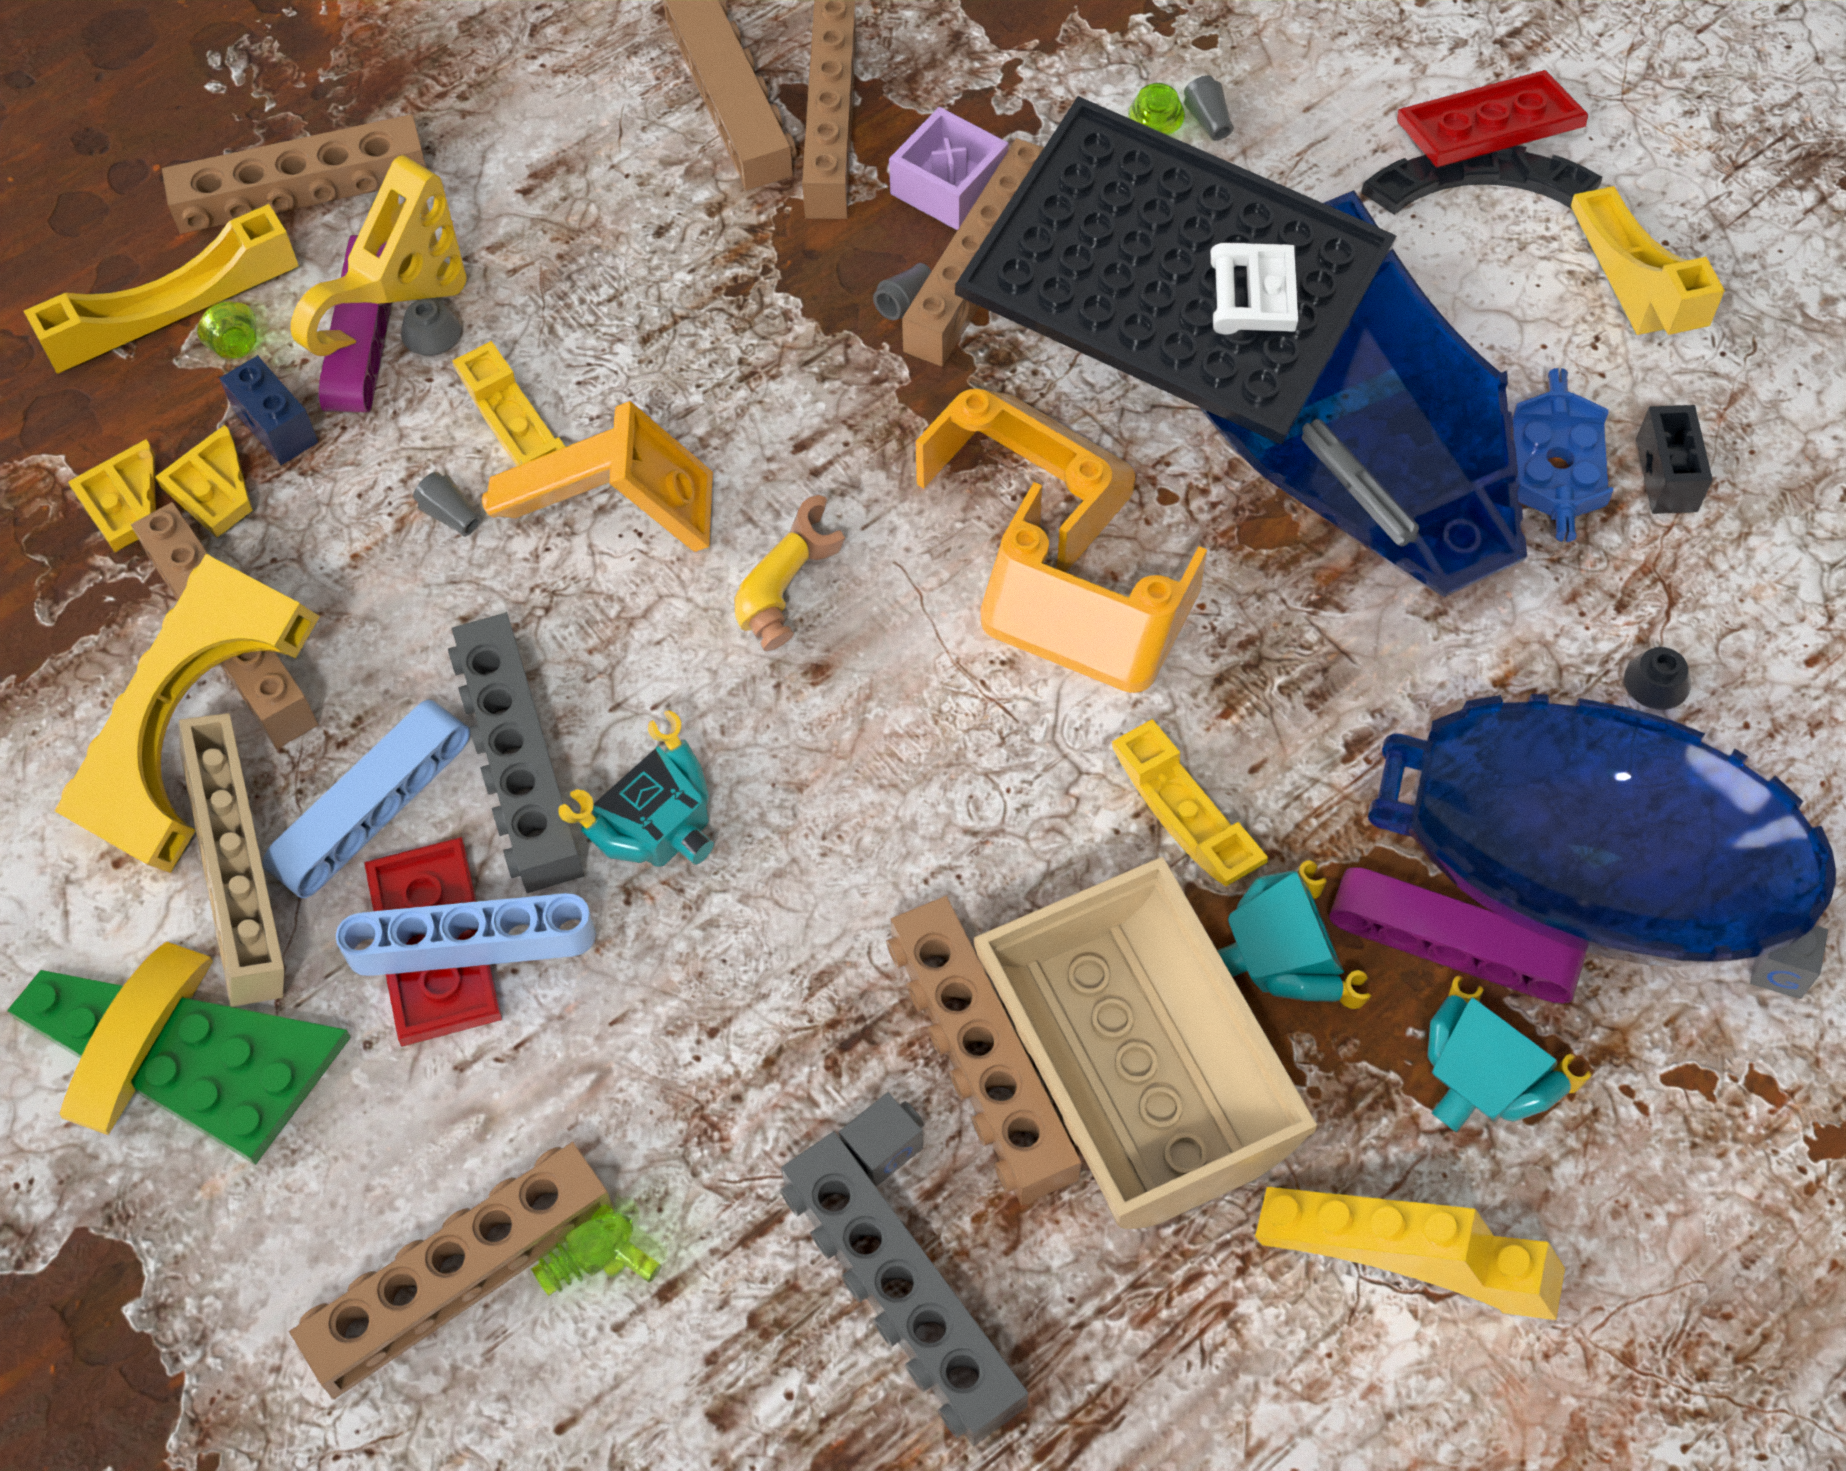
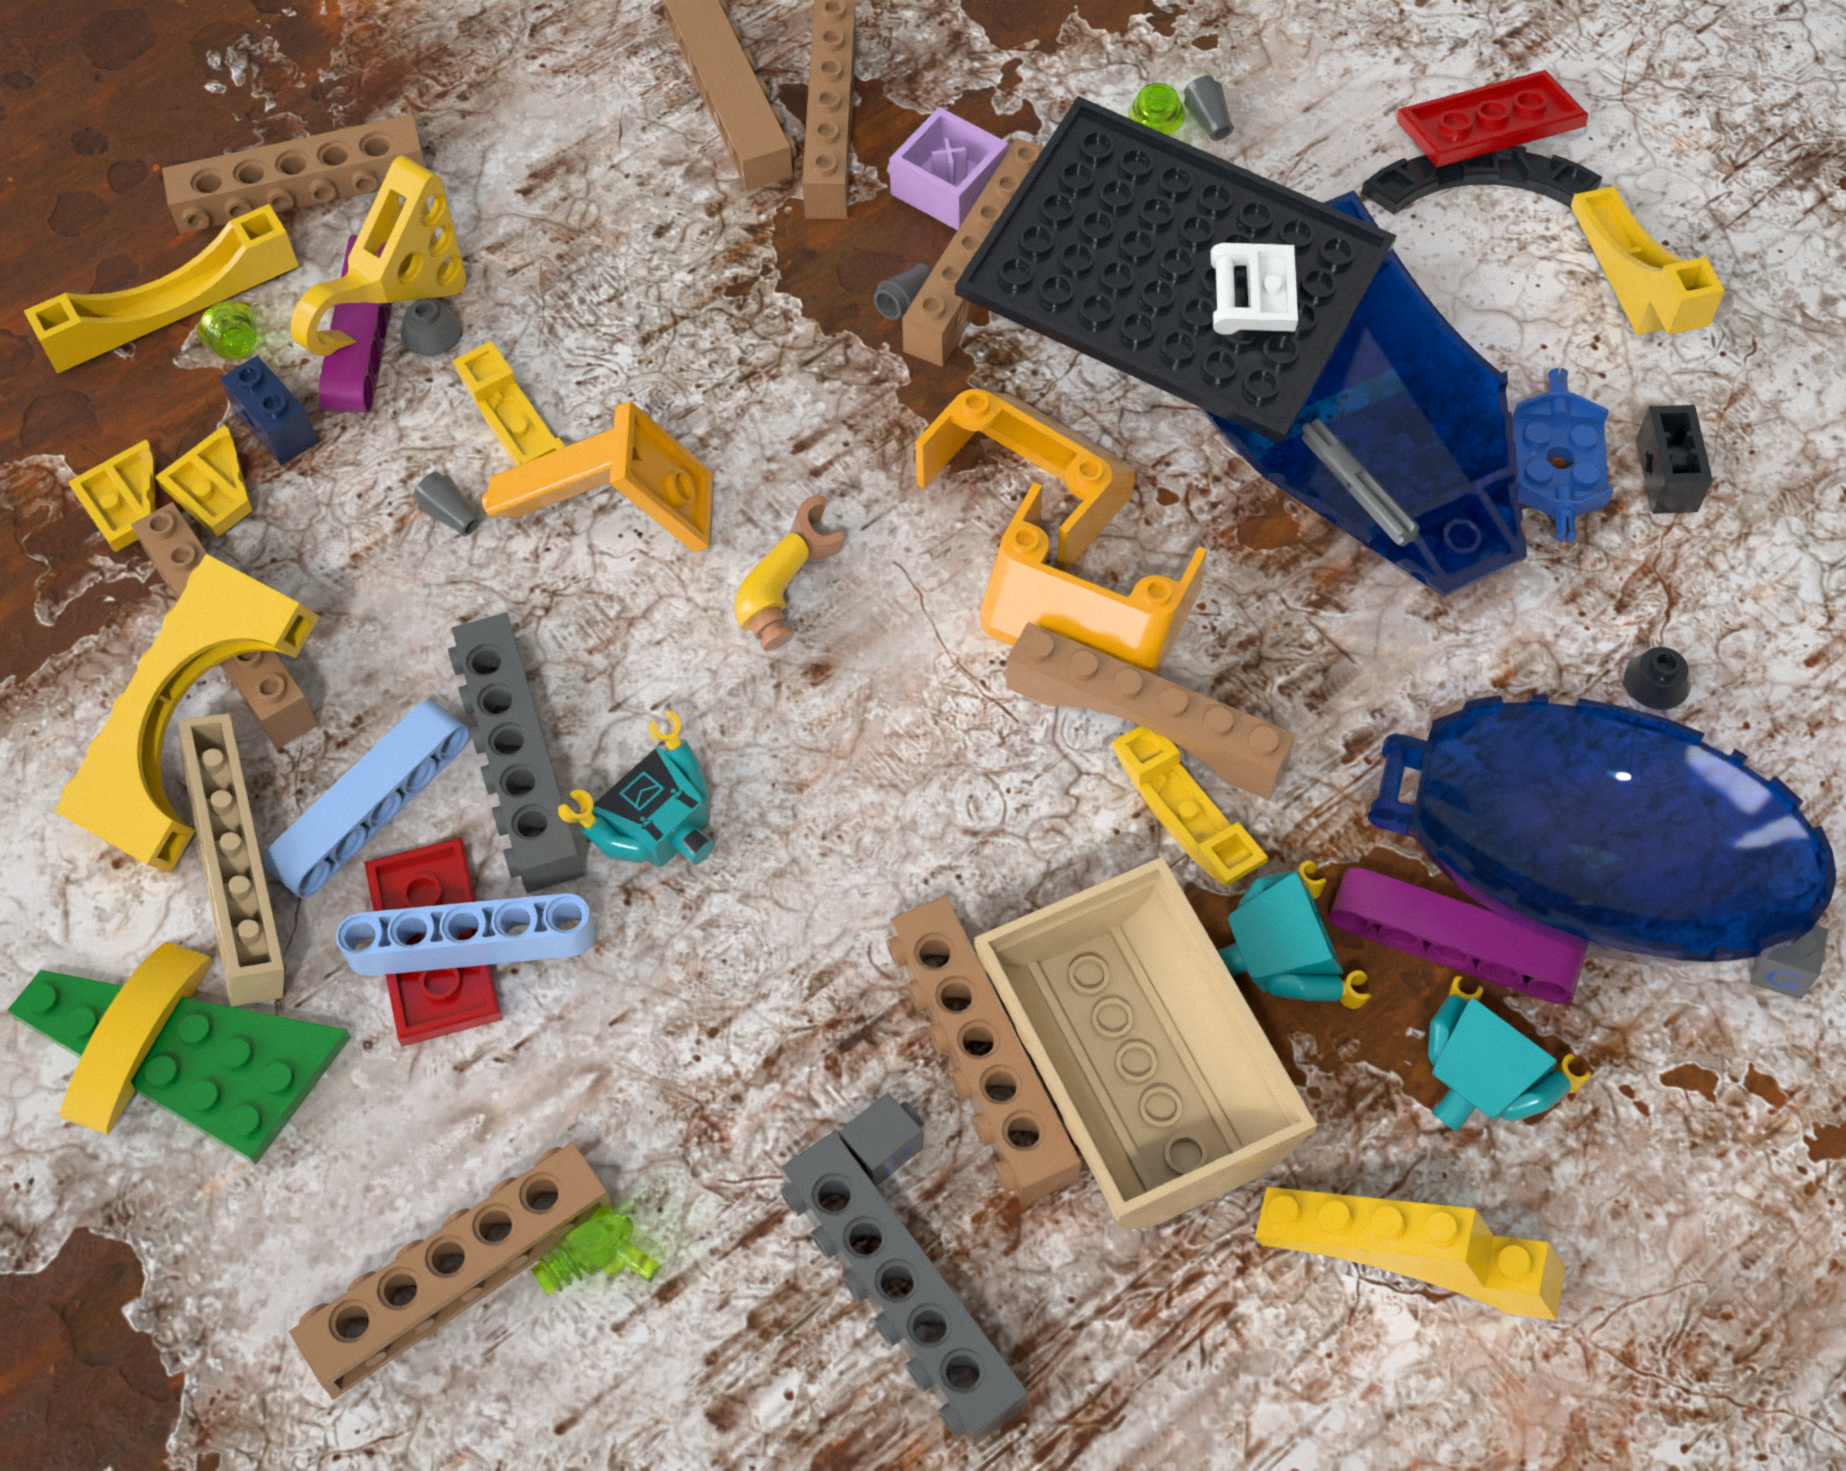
none -> medium nougat arch [1006,622,1296,801]

